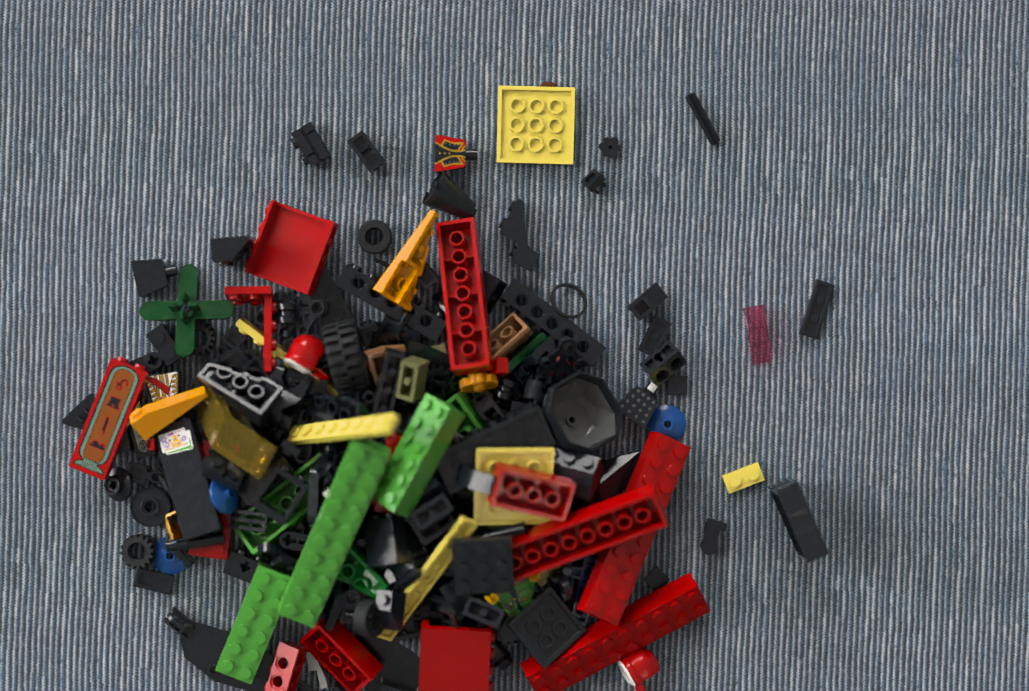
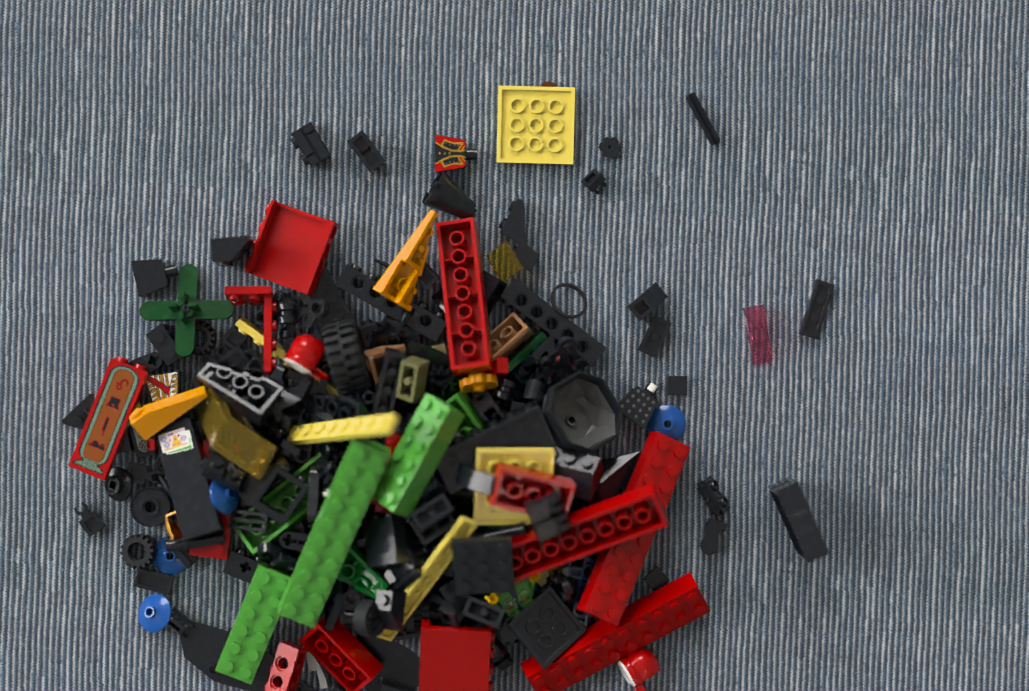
black tyre [357,219,392,254] -> none
black brick [640,340,687,387] -> none
light yellow plate [722,462,765,494] -> none
none -> black plate [74,502,106,537]
none -> blue dish [138,594,172,633]
none -> clear yellow piece [486,241,523,282]
none -> black legs [524,491,572,542]
none -> black hinge [697,476,730,517]

